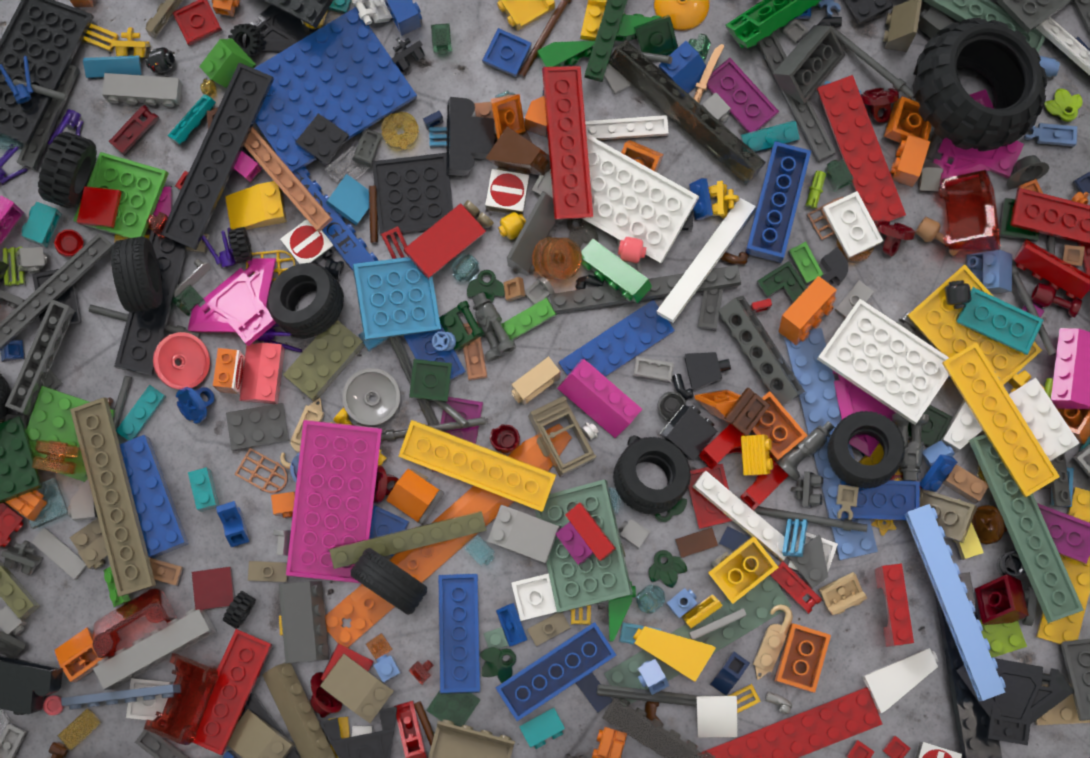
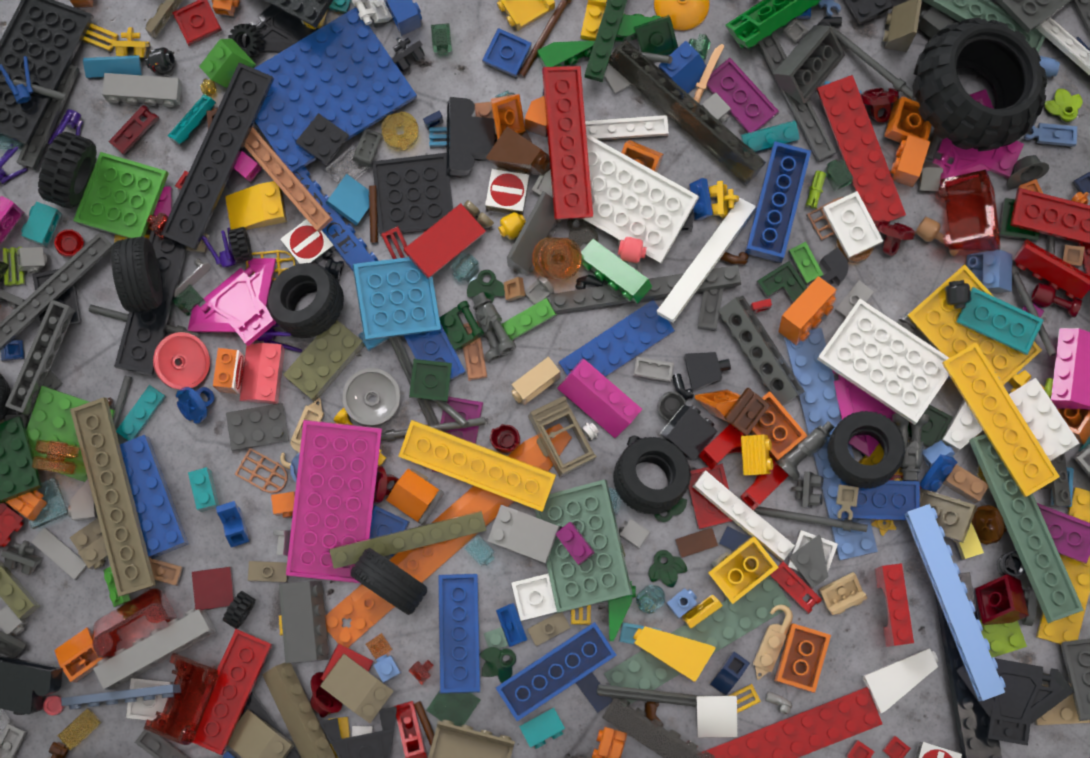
red tile [77,186,122,228] -> none
medium blue wheel [432,331,456,351] -> none
red tile [565,502,616,561] -> none
brick [638,659,669,695] -> none
light grey tile [688,608,747,640] -> none
dark azure tile [782,519,808,557] -> none

